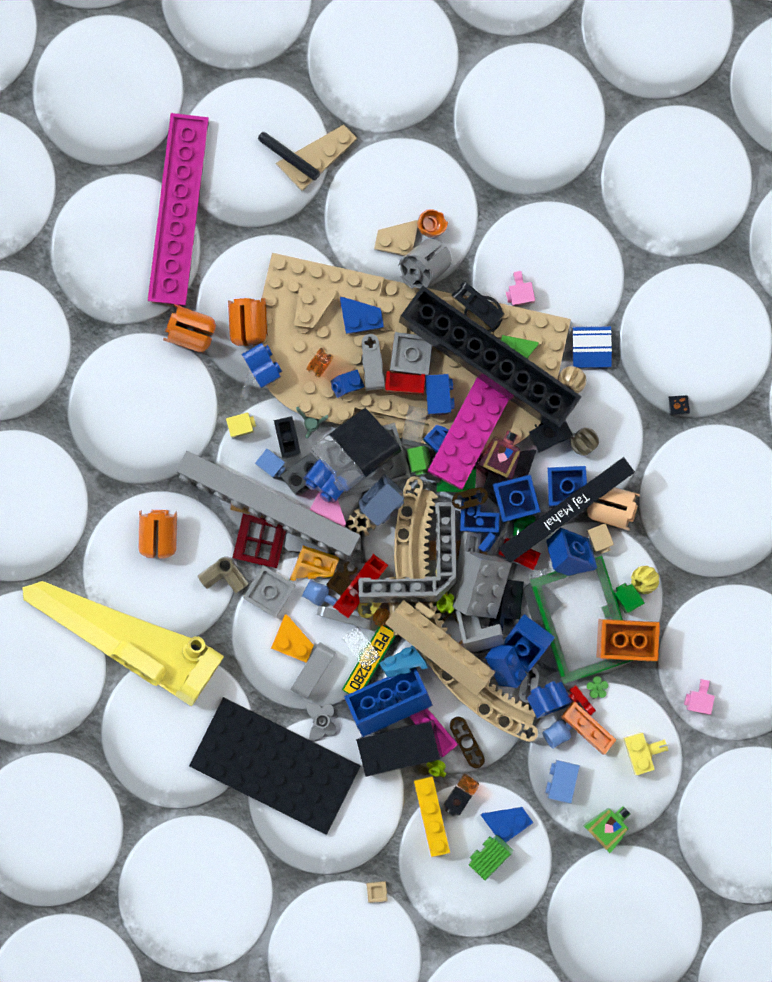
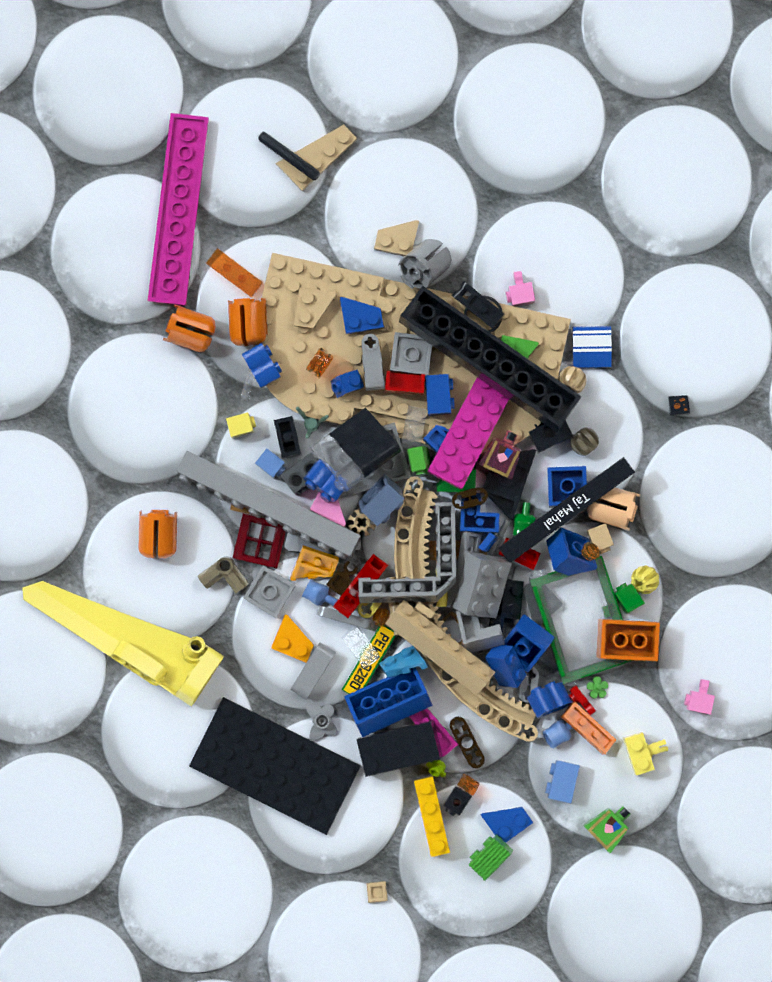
orange hair [417,209,448,238] -> none
lime plate [436,594,454,613] -> none
blue brick [492,475,540,522] -> none
none -> clear orange tile [206,248,263,298]
none -> clear orange plate [581,542,600,561]

